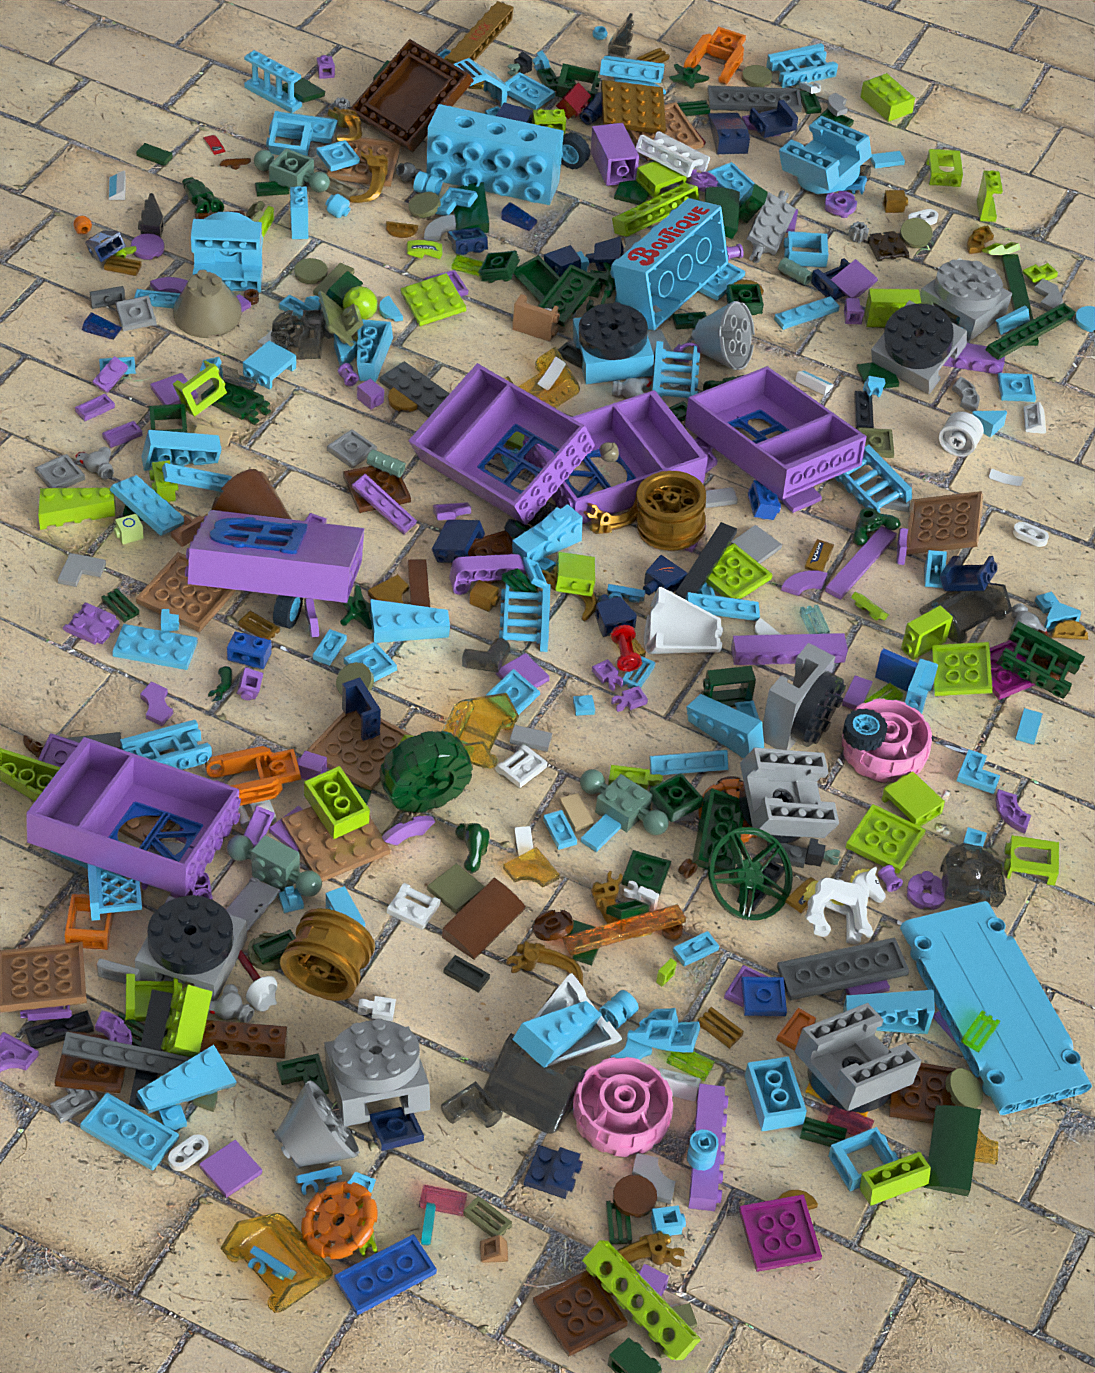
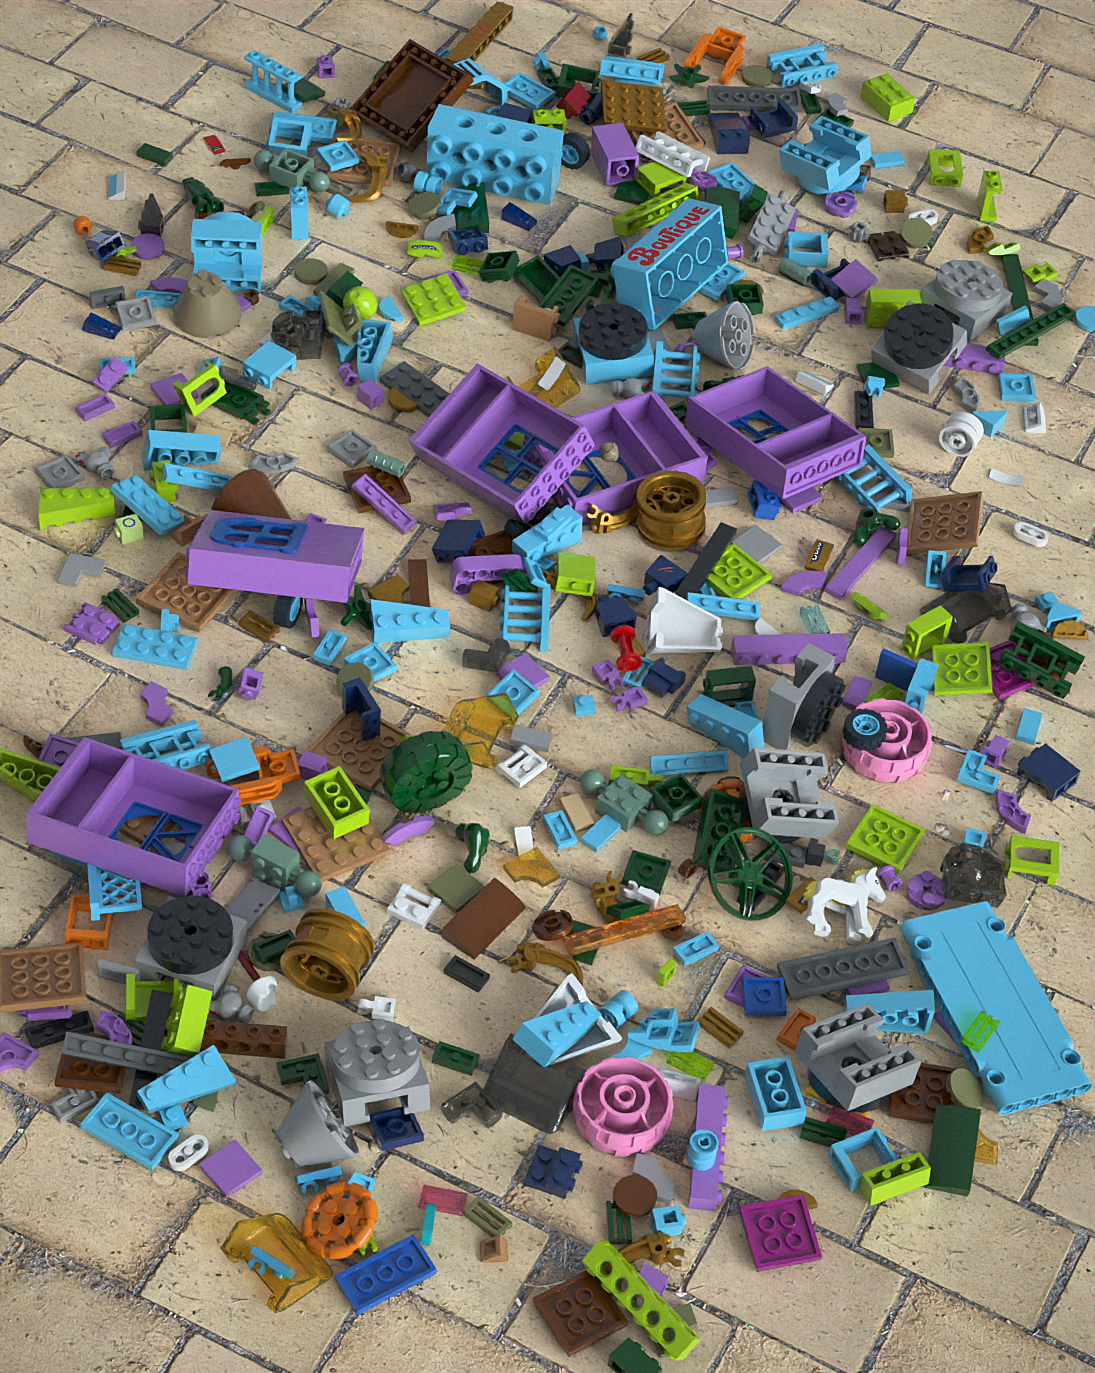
blue brick [227,631,271,669] -> none
black piece [507,52,532,76] -> none
lime panel [882,771,945,827] -> none
none -> medium azure tile [209,737,260,782]
none -> light grey tile [248,452,299,474]
none -> dark green plate [432,1041,480,1076]
none -> dark blue piece [643,657,686,698]
none -> medium lavender brick [981,735,1010,768]
none -> dark blue panel [1017,743,1081,802]

